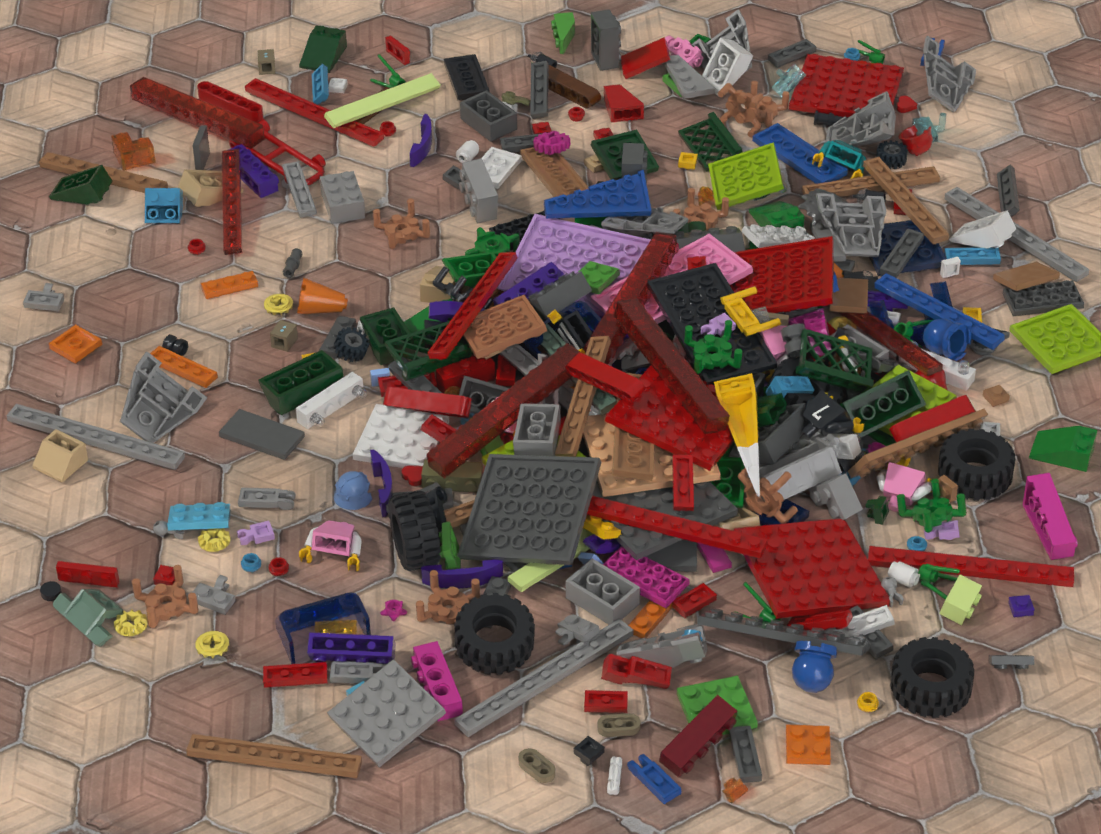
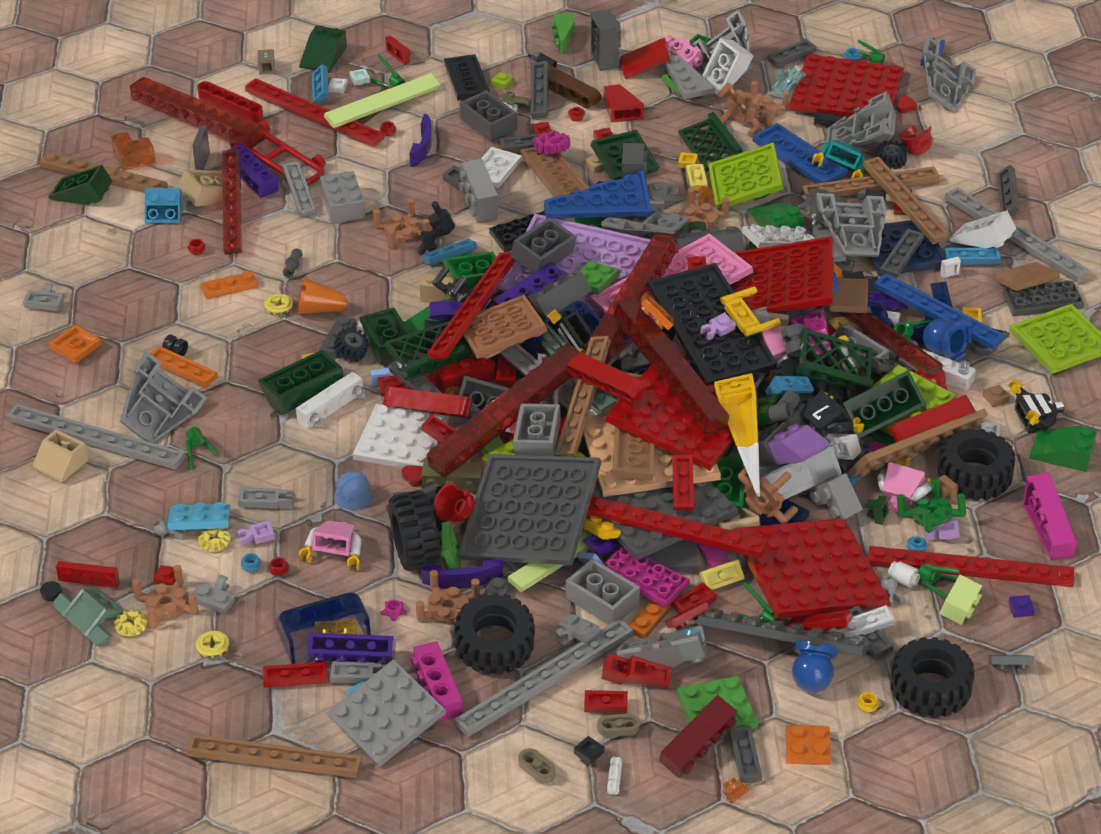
dark grey tile [219,409,305,460] -> none
dark tan brick [270,320,298,352] -> none
dark purple slope [370,449,393,517] -> none
white brick [456,140,479,163] -> none
green plate [465,227,520,257] -> none
blue hinge [627,754,681,804] -> none
green plate [684,320,742,374] -> none
clear light blue plate [912,113,946,142] -> none
none -> green plant [185,427,218,470]
none -> light aqua plate [349,68,370,86]
none -> black piece [417,201,456,256]
none -> dark azure plate [421,238,477,266]
none -> red helmet [434,482,476,524]
none -> lime plate [491,72,514,90]
none -> dark grey brick [511,217,577,273]
none -> orange plate [641,292,674,330]
none -> light grey plate [649,182,679,209]
none -> red plate [665,602,710,630]
none -> light yellow plate [686,164,708,191]
none -> light yellow plate [699,559,745,590]
none -> dark grey piece [768,391,800,423]
none -> medium lavender slope [768,424,829,465]
none -> black torso [1008,379,1064,433]

